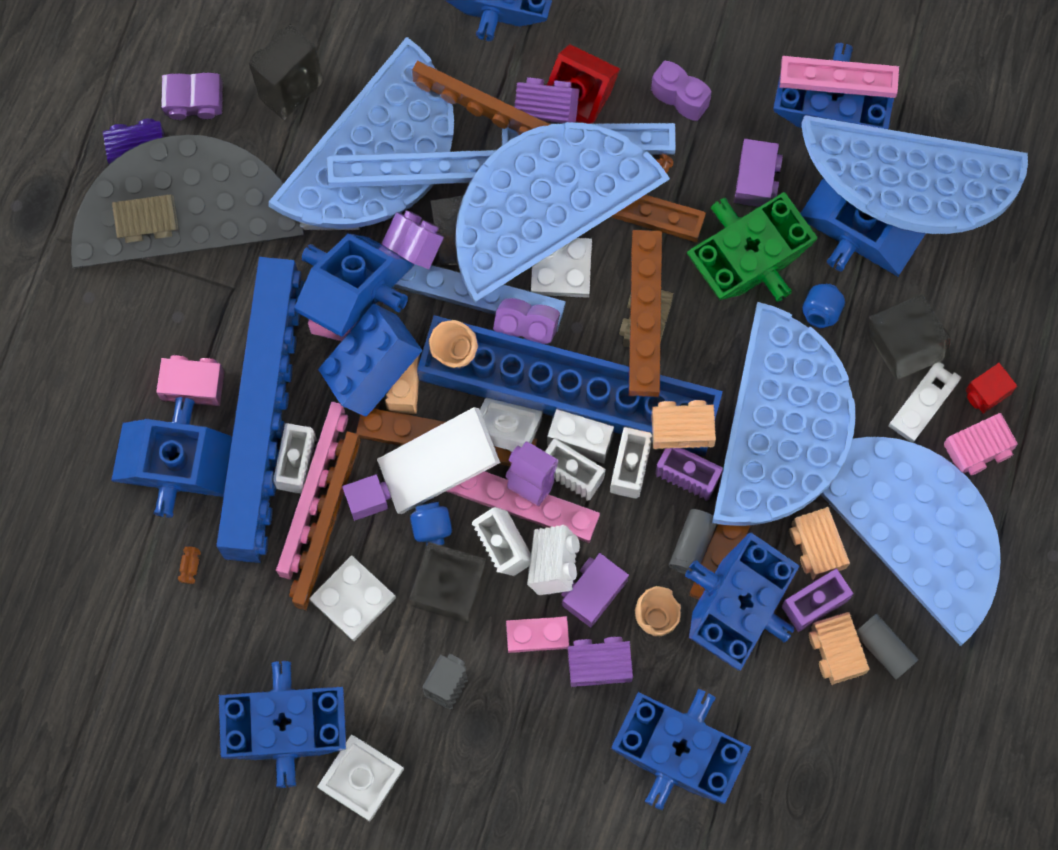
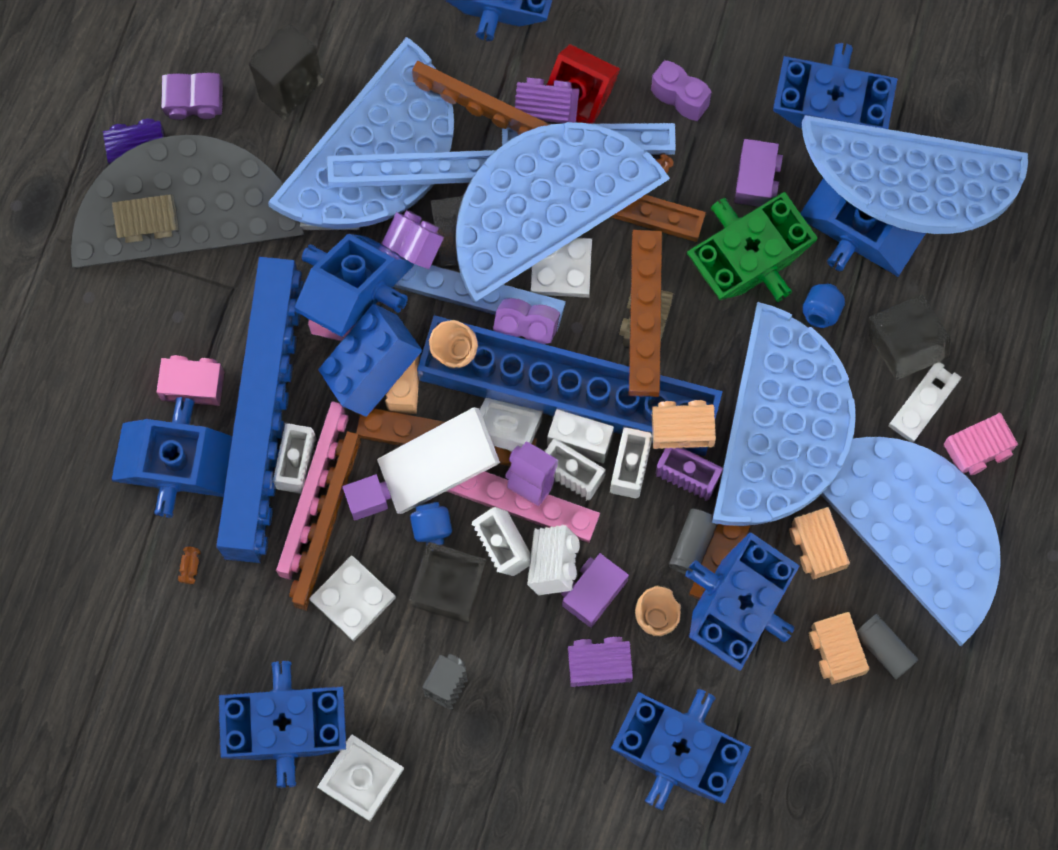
bright pink plate [506,617,569,653] -> none
bright pink plate [779,56,899,98] -> none
medium lavender brick [782,568,853,632] -> none
red brick [965,363,1017,414] -> none

